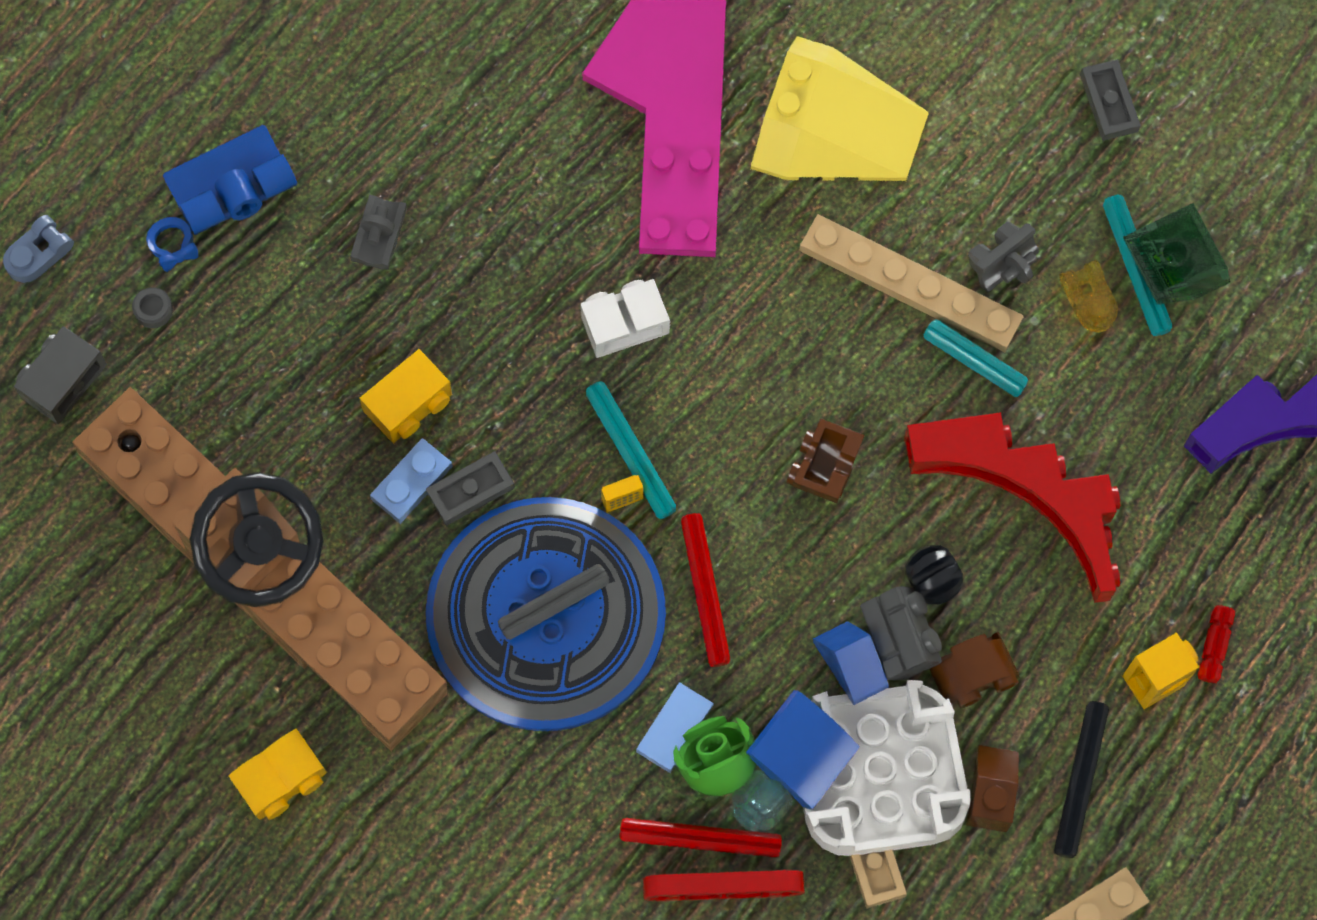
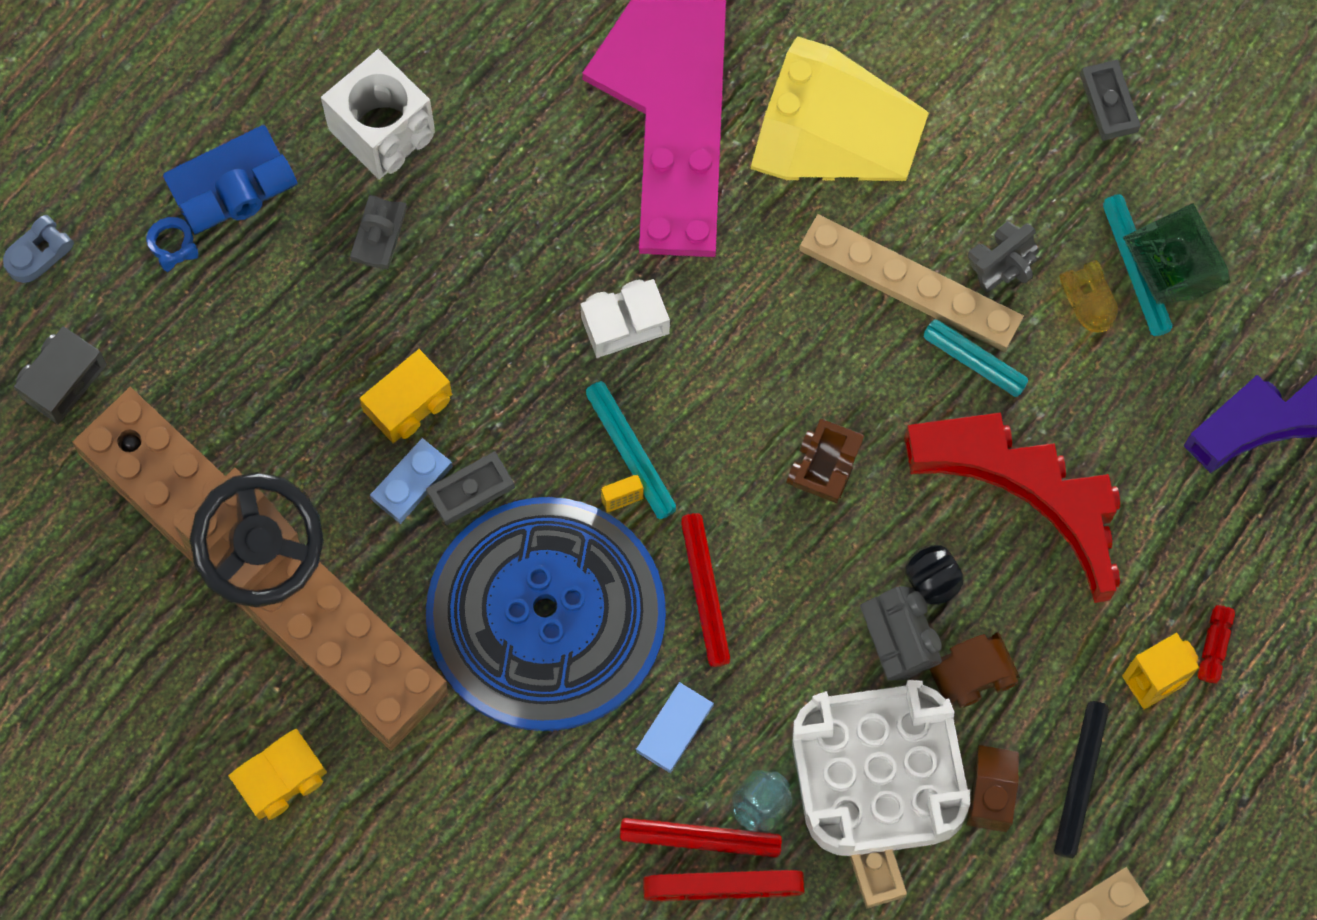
dark grey tile [132,287,173,328] -> none
dark grey axle [498,564,609,640] -> none
bright green cylinder [673,716,757,796] -> none
blue slope [746,690,860,810] -> none
blue slope [813,621,889,706] -> none
none -> white brick [321,49,435,180]

